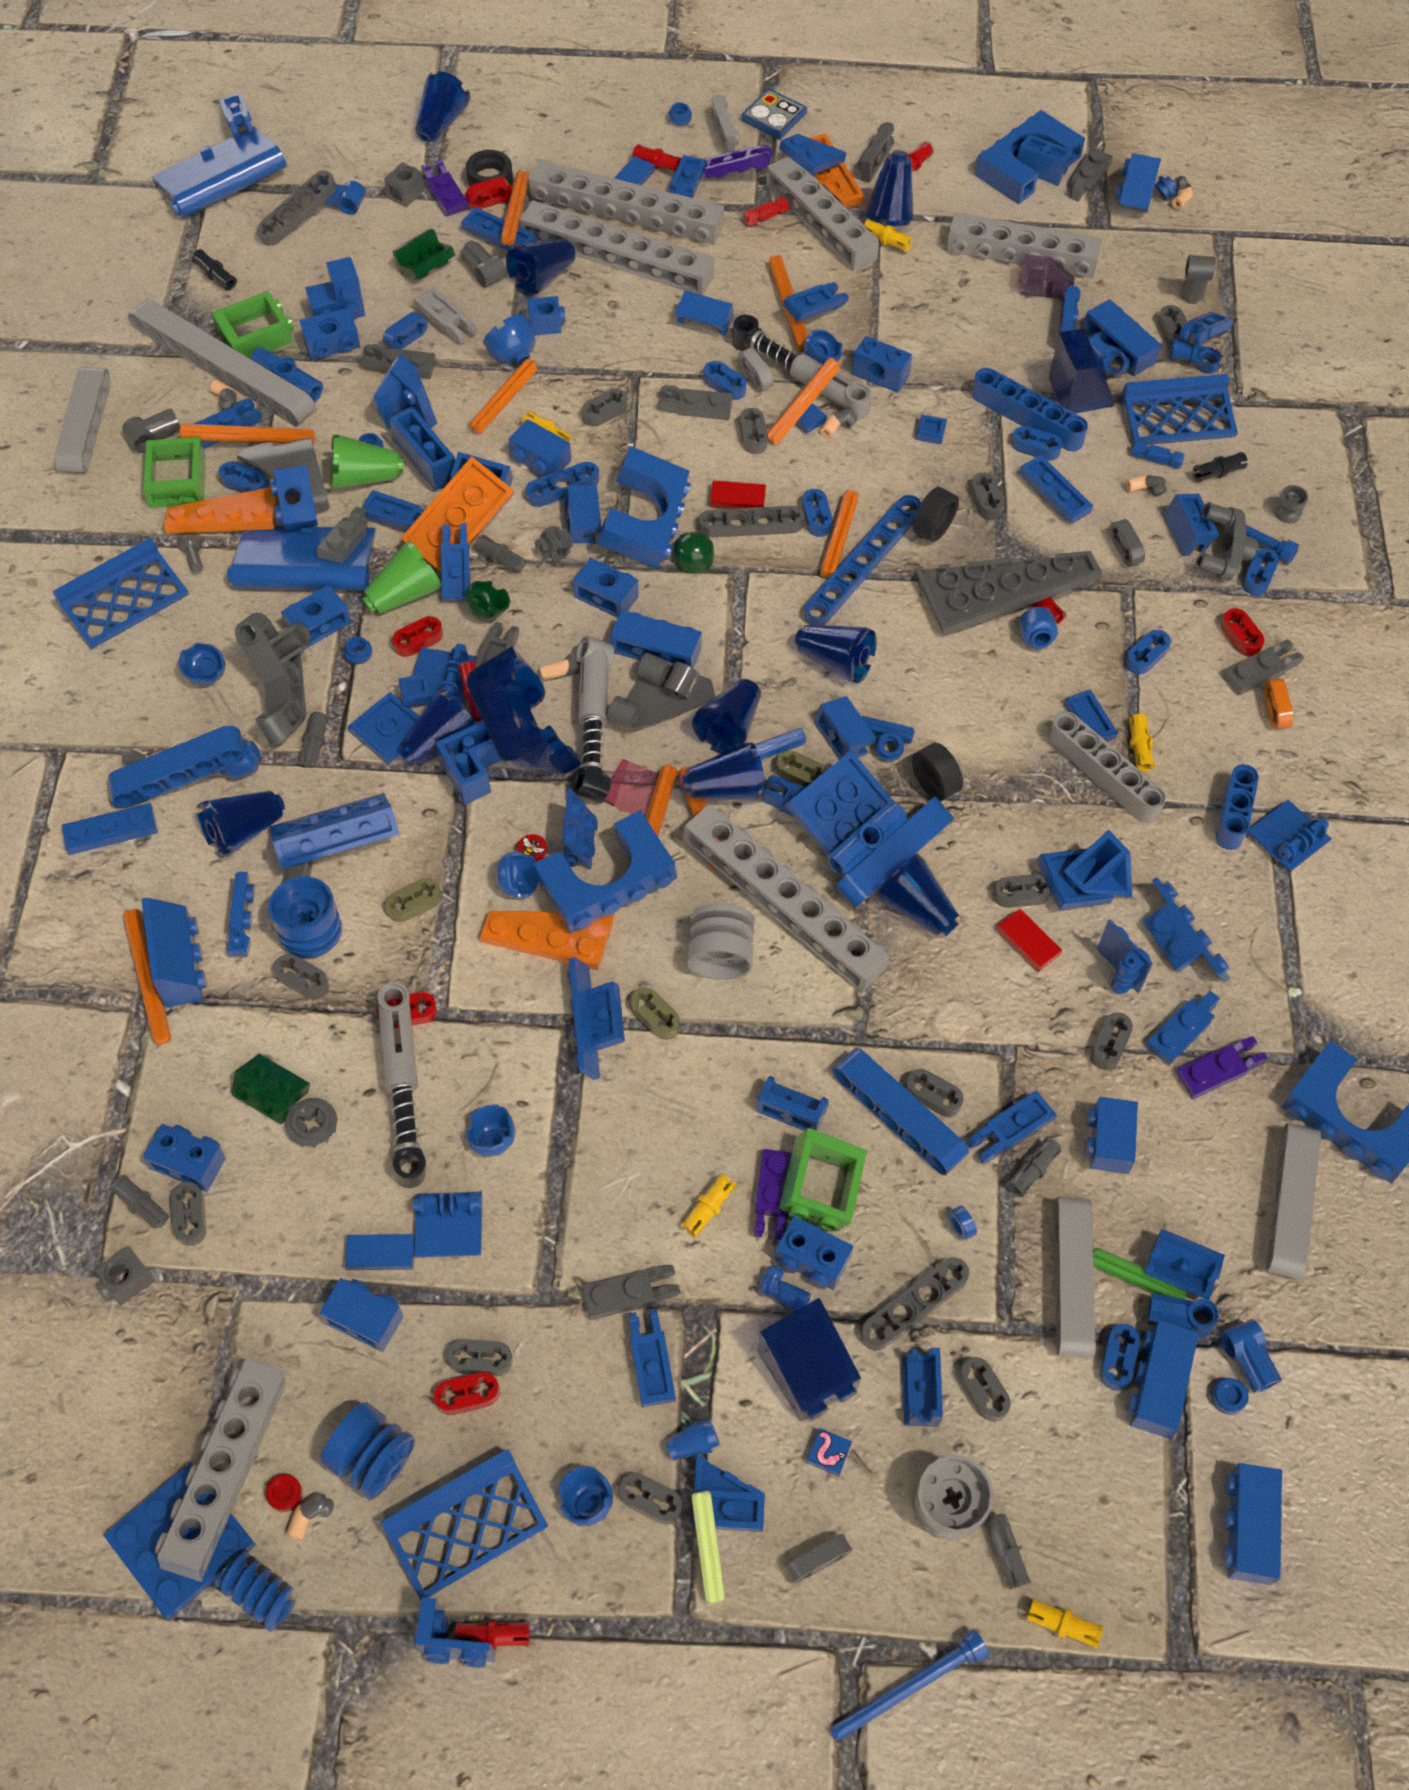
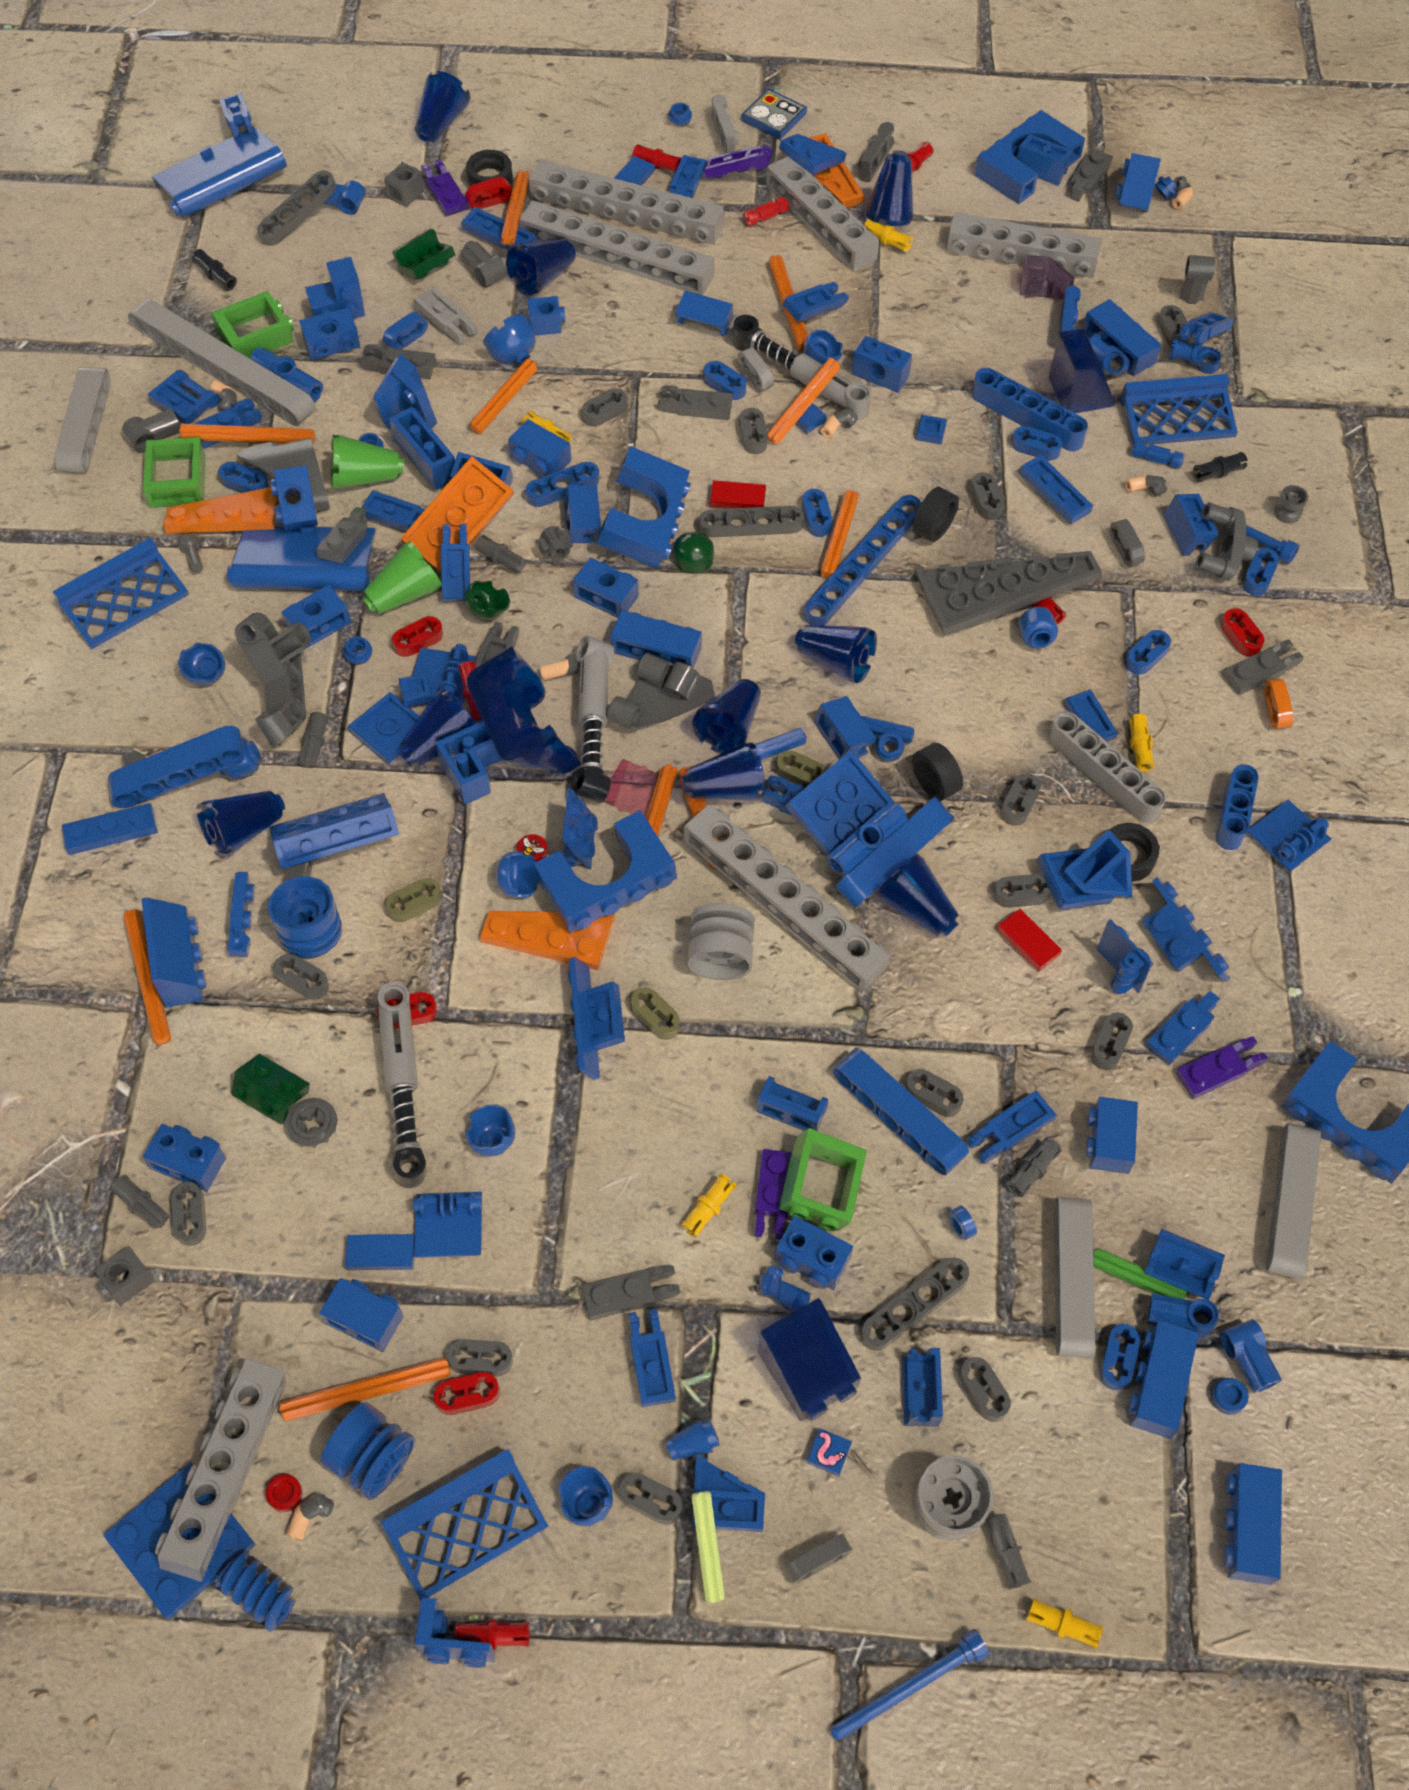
none -> blue plate [148,369,220,424]
none -> orange axle [280,1357,450,1421]
none -> dark grey beam [1001,774,1041,826]
none -> black tyre [1109,822,1160,882]

